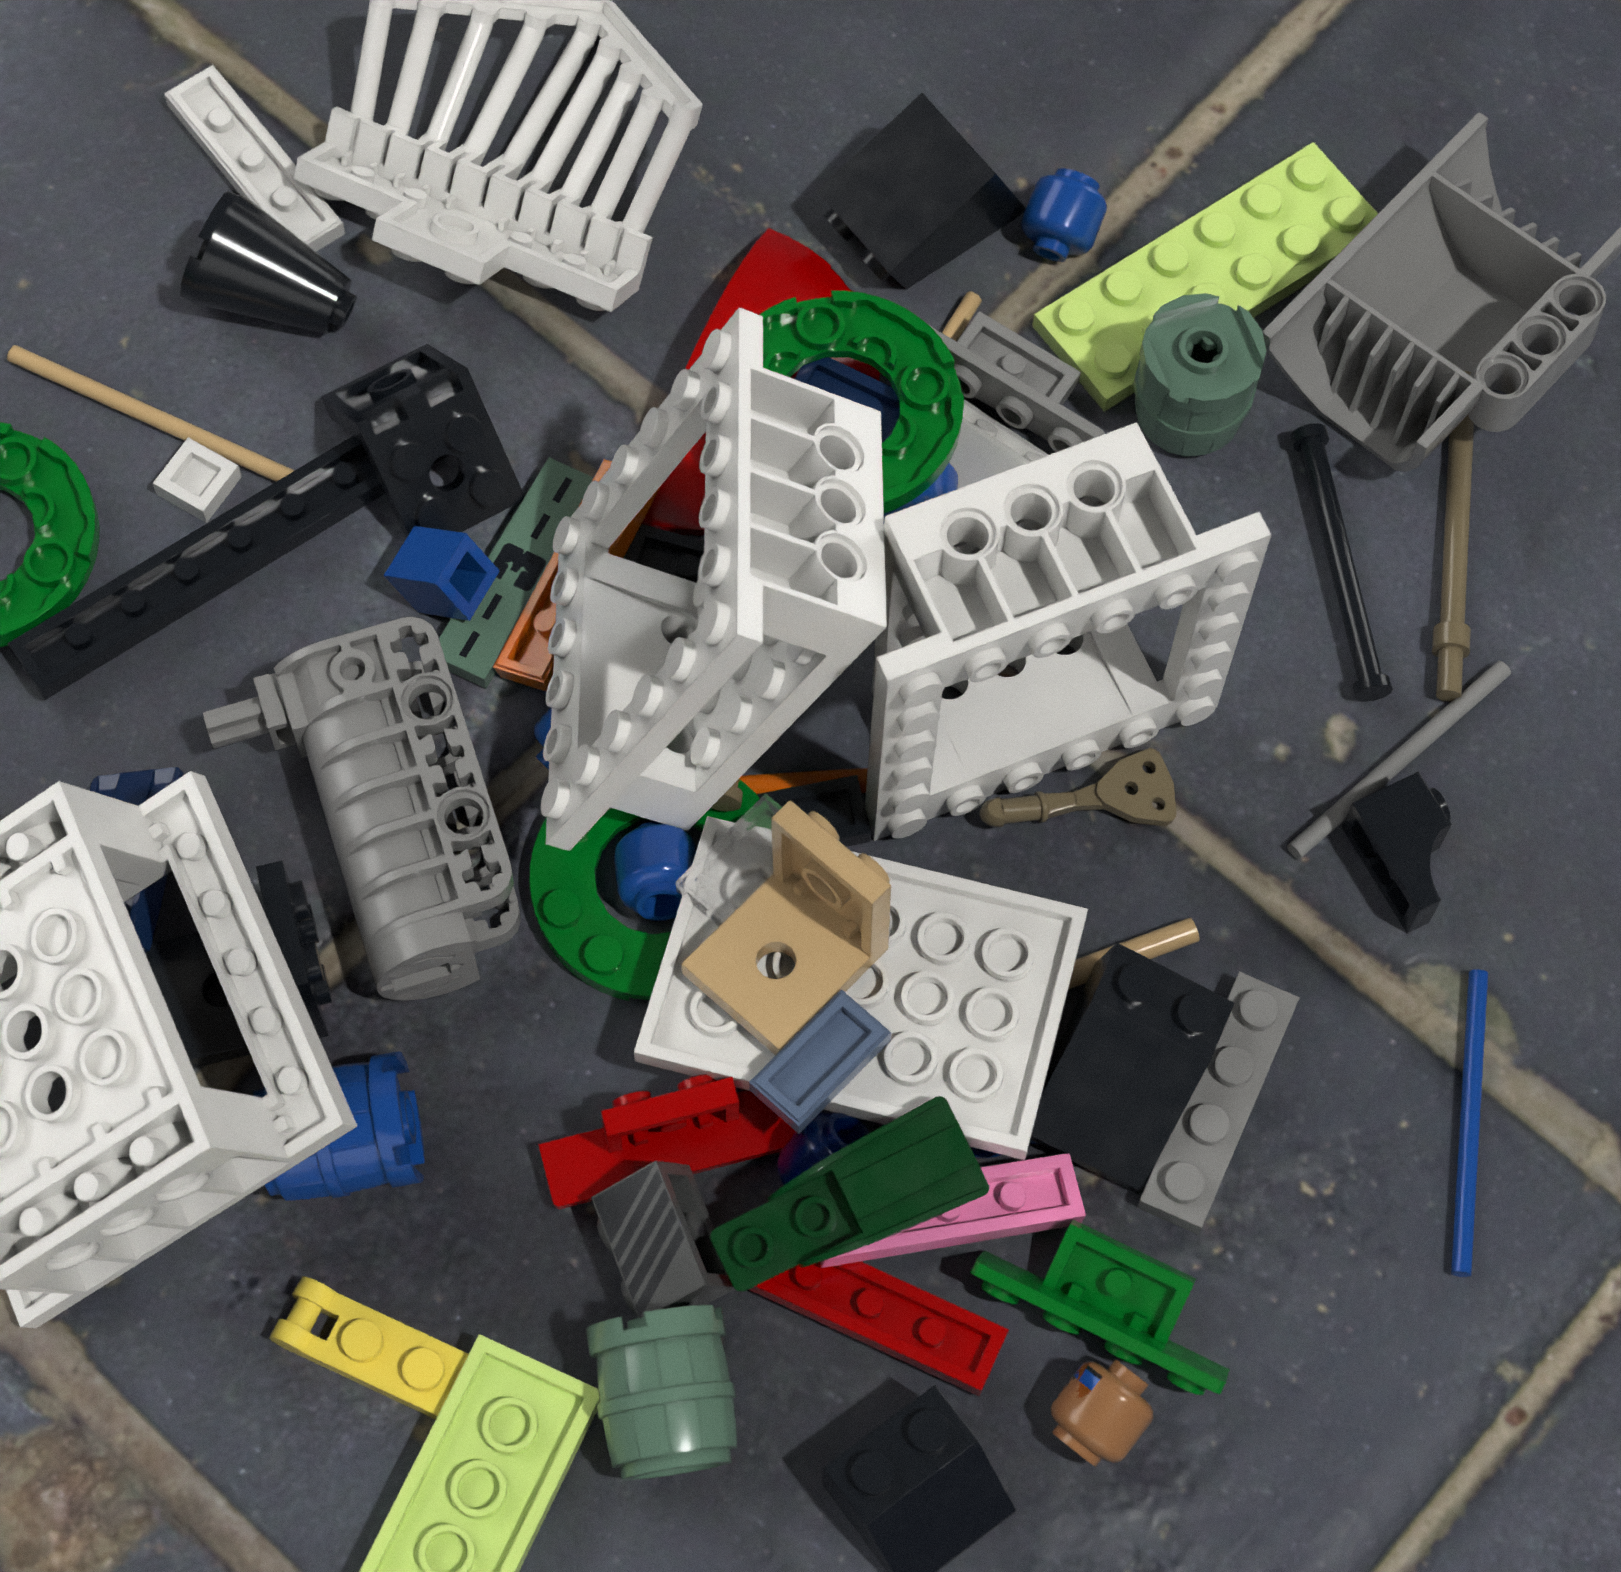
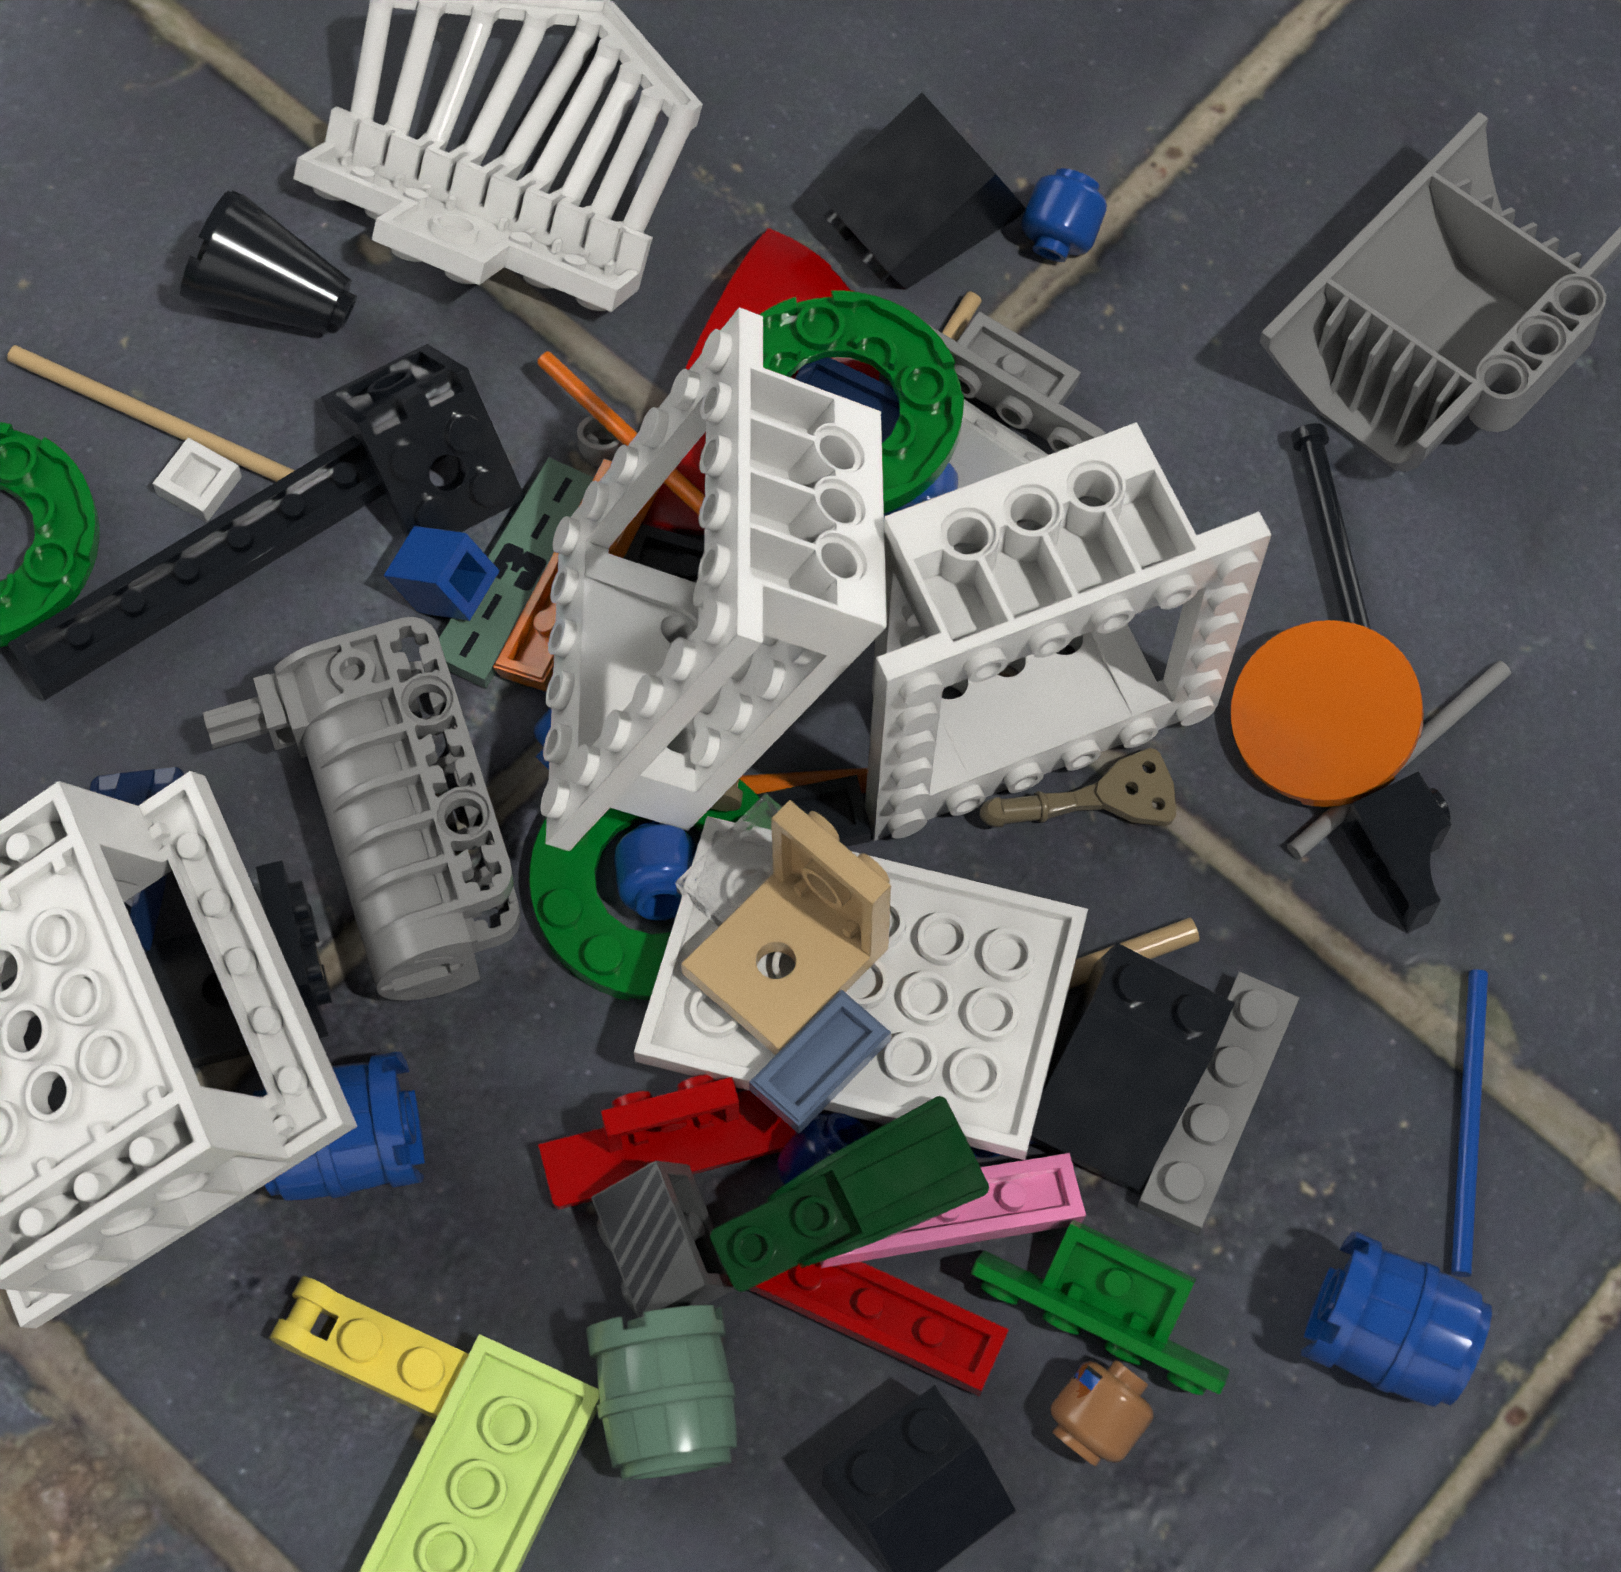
white tile [164,65,345,252] -> none
yellowish green plate [1032,142,1378,412] -> none
sand green piece [1134,293,1266,457] -> none
dark tan bar [1432,371,1474,702] -> none
none -> orange axle [537,351,705,515]
none -> light grey hinge [577,415,623,467]
none -> orange tile [1231,620,1424,807]
none -> blue piece [1301,1231,1492,1407]

